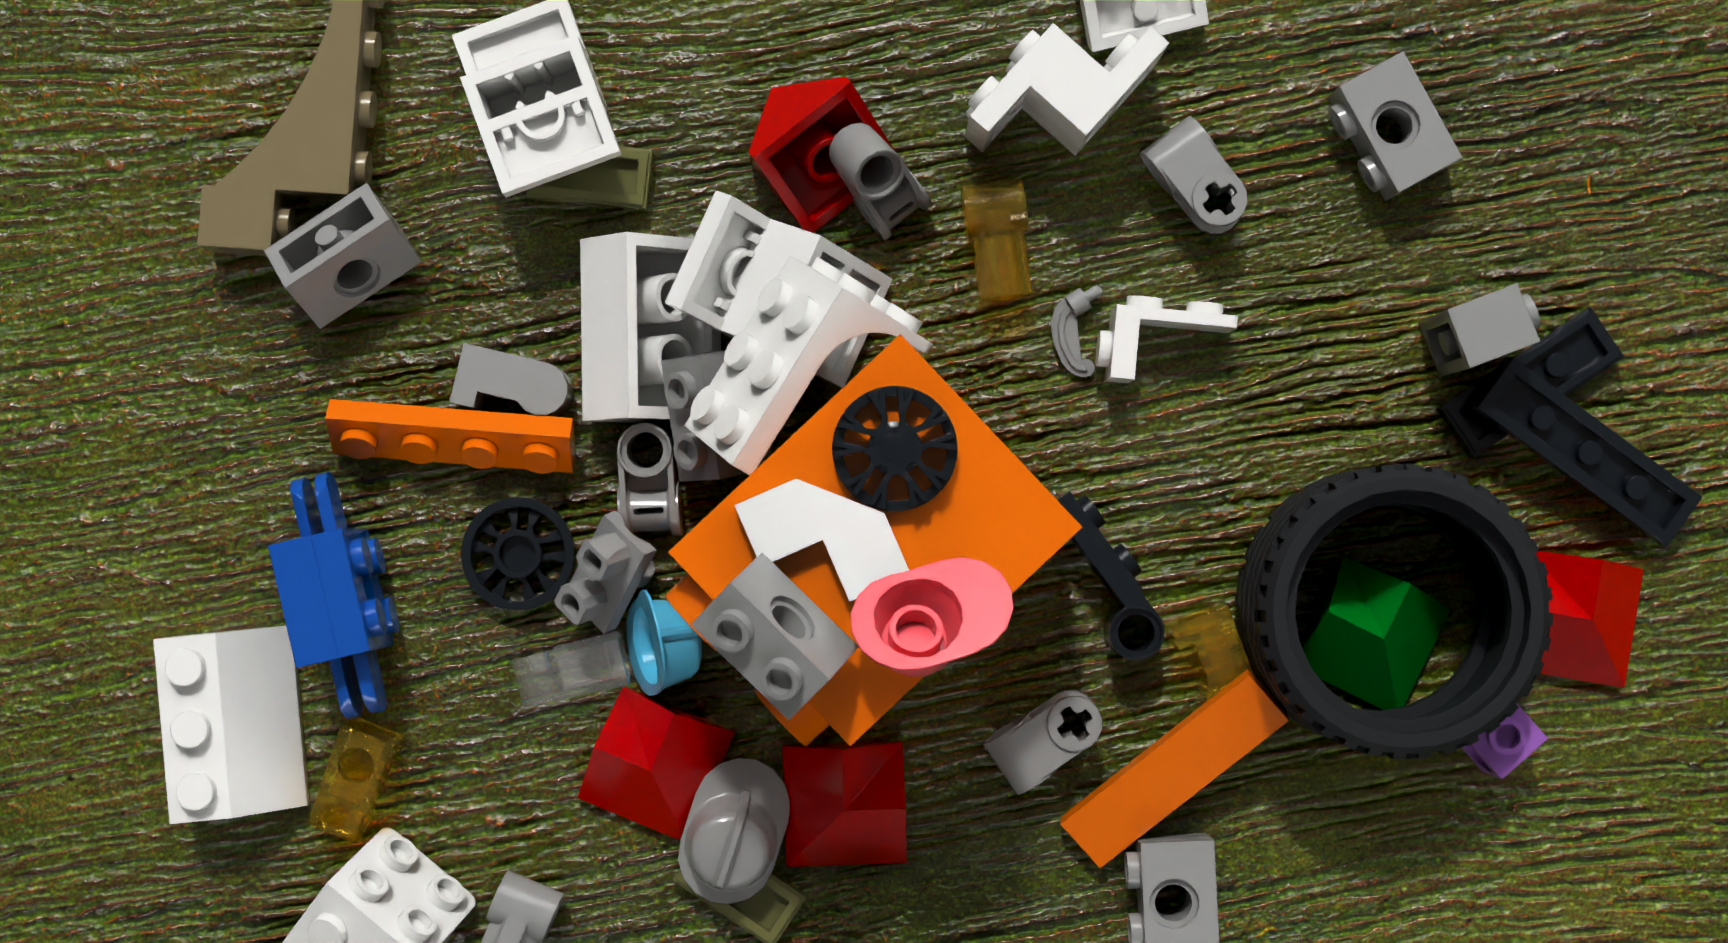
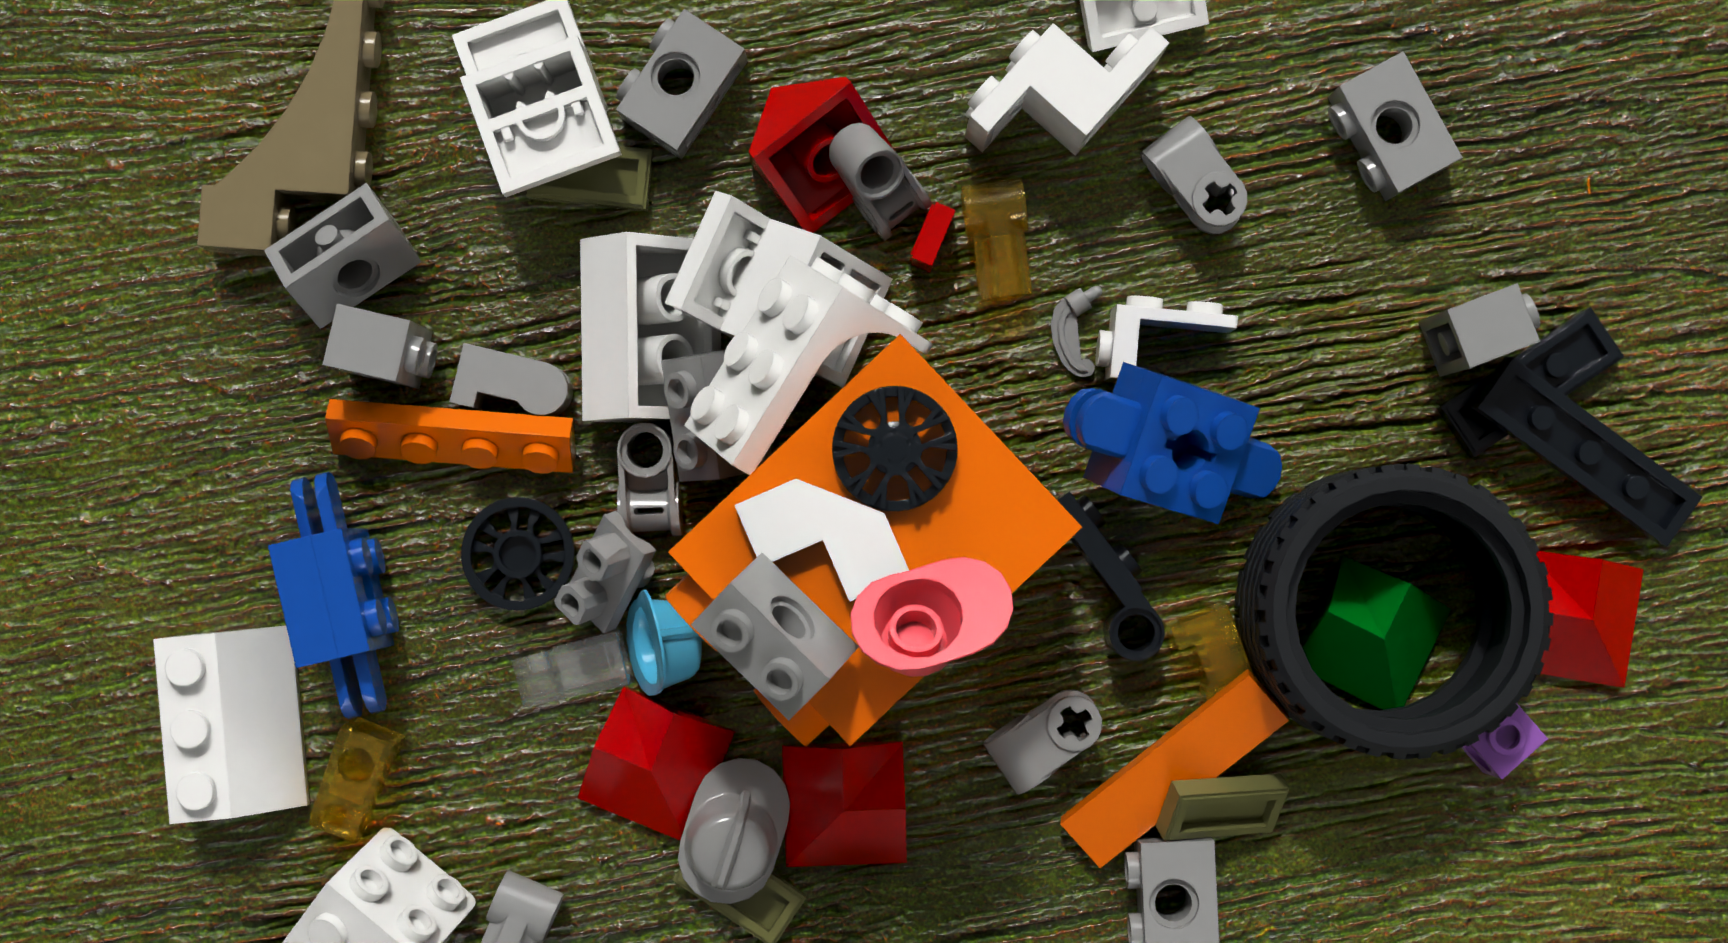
none -> light grey brick [322,304,438,389]
none -> light grey brick [616,9,748,160]
none -> red tile [909,202,956,273]
none -> blue brick [1063,362,1282,524]
none -> olive tile [1156,773,1290,841]

